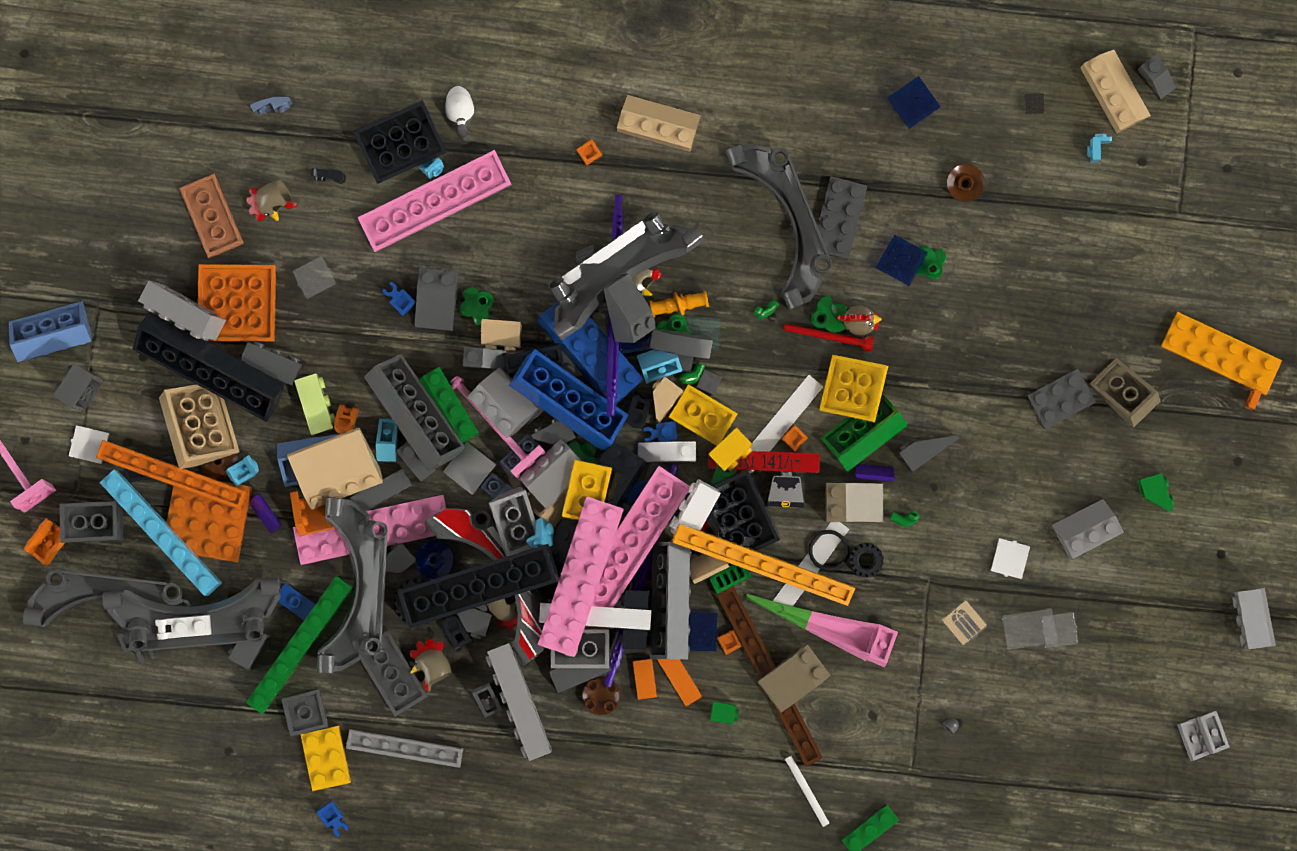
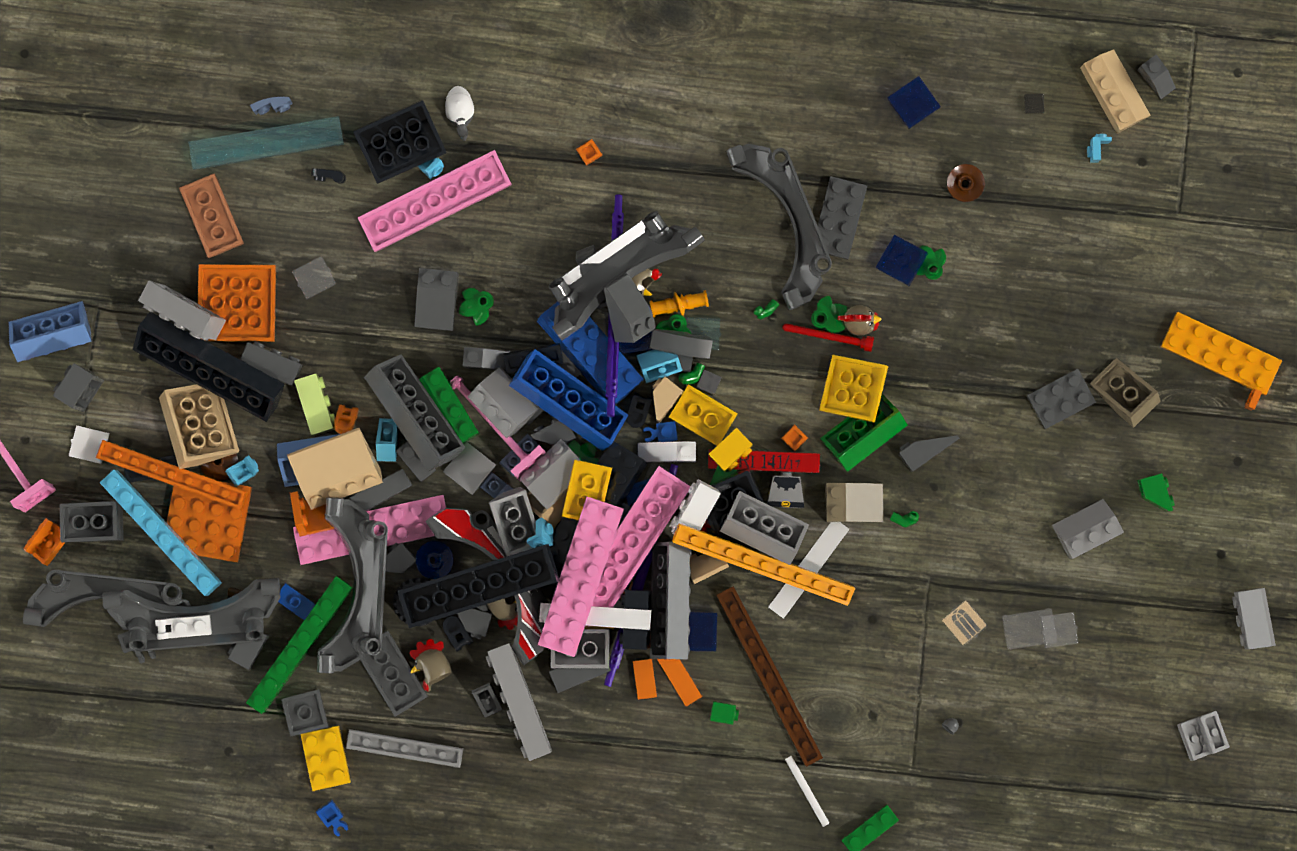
dark tan piece [247,180,298,222] -> none
dark purple slope [249,494,282,533] -> none
blue plate [382,282,416,316] -> none
tan slope [481,319,522,351] -> none
reddish brown dish [582,677,620,715] -> none
tan slope [617,95,701,152] -> none
green slope [709,564,751,594] -> none
orange tile [717,629,742,655] -> none
bright pink plate [745,594,898,667] -> none
white sticker [751,375,823,472] -> none
dark tan slope [758,645,831,713] -> none
black tyre [809,530,849,571] -> none
black tyre [848,543,884,578] -> none
dark purple slope [855,464,895,482] -> none
white piece [991,538,1030,579] -> none
none -> clear light blue plate [188,116,344,170]
none -> light grey slope [720,491,809,565]

